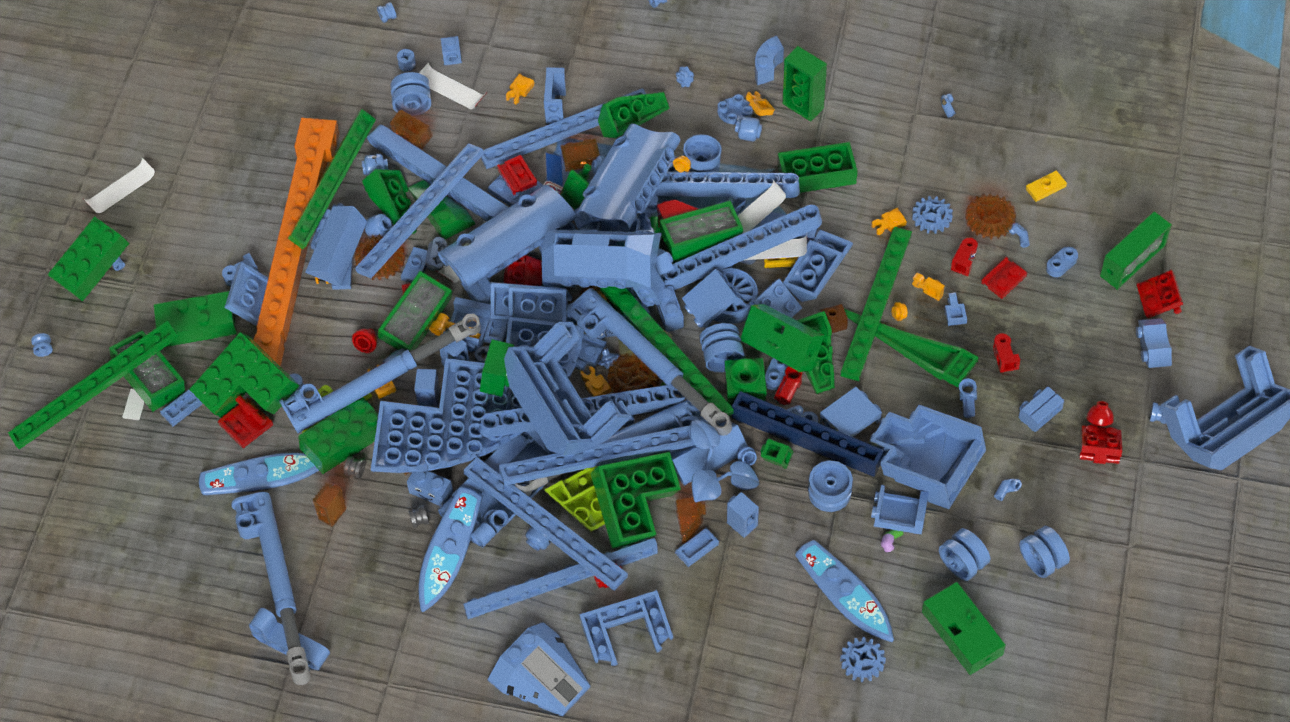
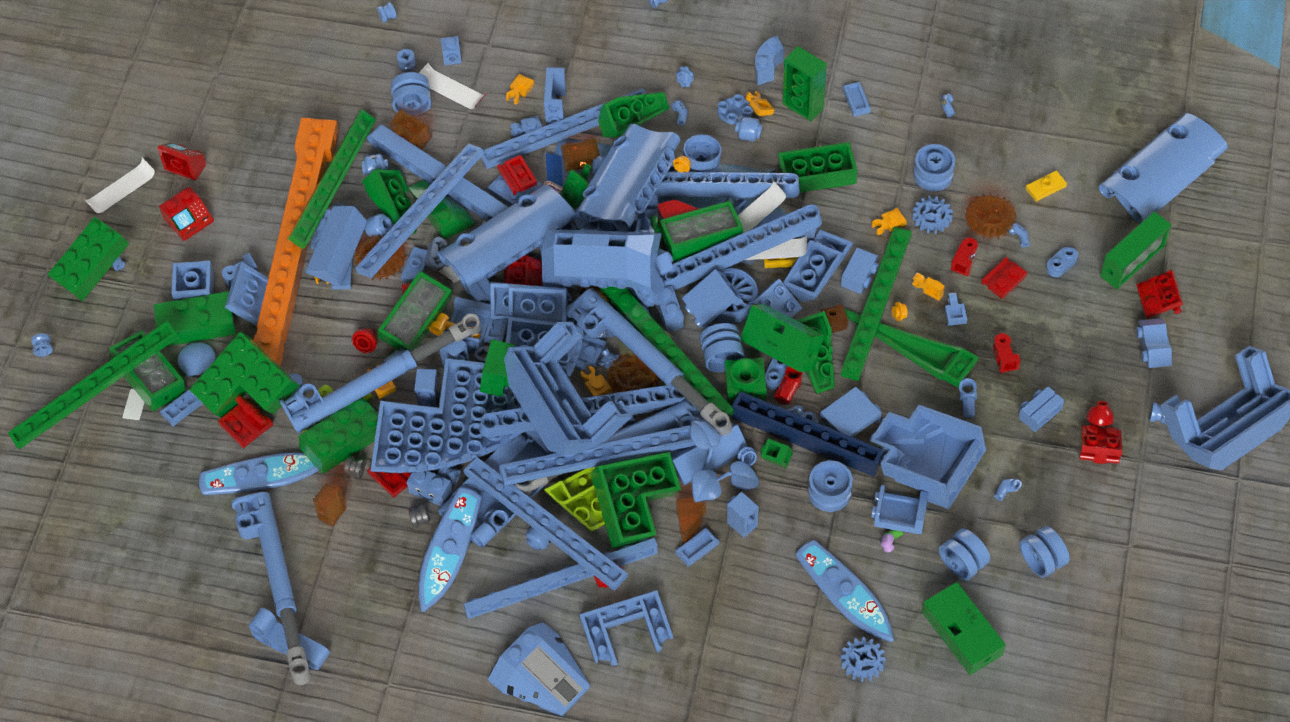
none -> red slope [157,143,206,181]
none -> red slope [159,187,214,241]
none -> medium blue brick [172,261,214,301]
none -> medium blue dish [178,342,215,376]
none -> red plate [367,467,411,498]
none -> medium blue wheel [437,467,461,487]
none -> medium blue plate [510,116,542,137]
none -> medium blue arm [671,100,688,126]
none -> medium blue brick [841,248,879,294]
none -> medium blue tile [842,82,871,117]
none -> medium blue wheel [913,144,955,192]
none -> medium blue panel [1099,113,1228,223]

